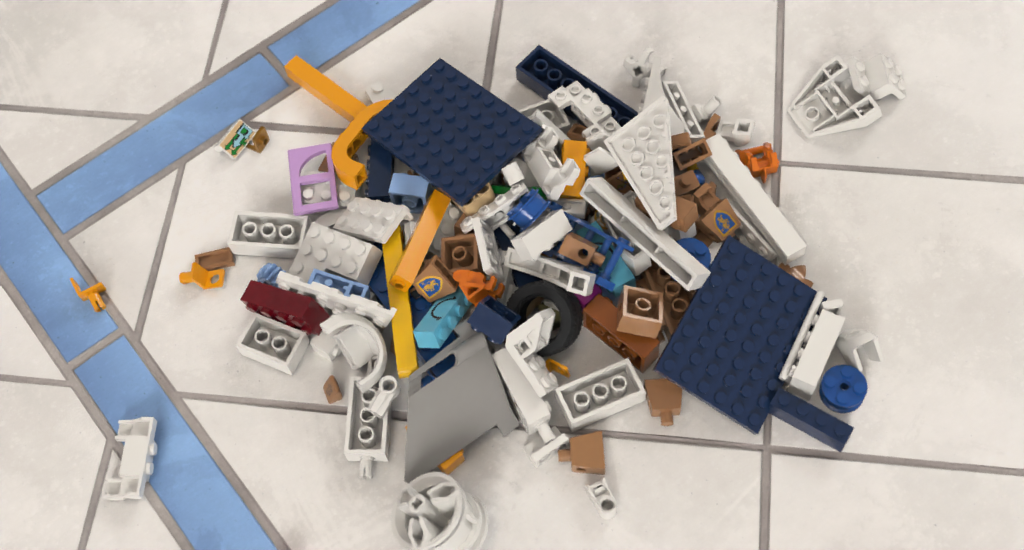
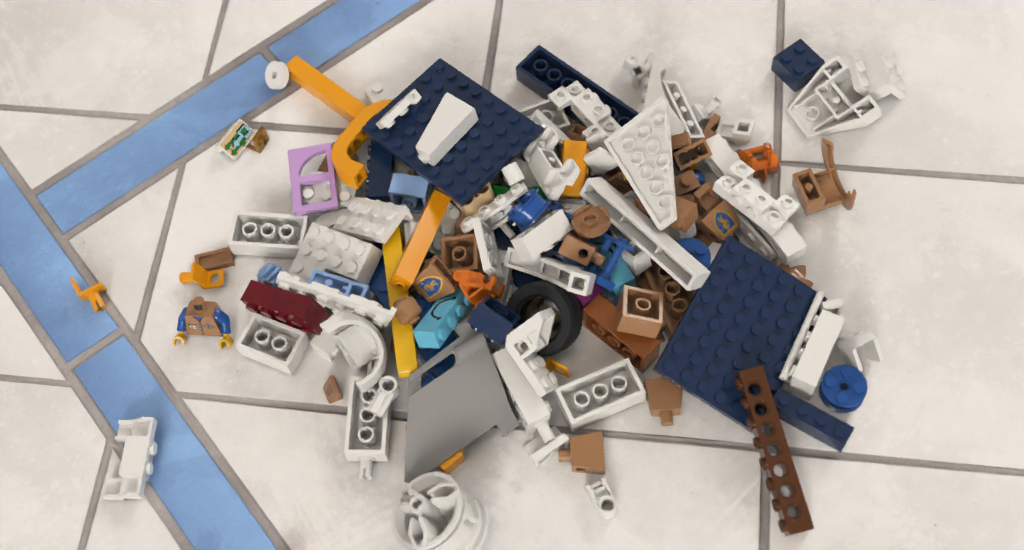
none -> torso [173,296,234,349]
none -> white piece [265,61,289,90]
none -> white hinge [375,89,422,129]
none -> medium nougat head [393,295,422,326]
none -> white slope [416,92,479,166]
none -> medium nougat tile [571,204,611,239]
none -> white bracket [712,160,800,236]
none -> reddish brown brick [734,365,814,537]
none -> dark blue brick [771,39,825,92]
none -> medium nougat piece [792,138,857,216]

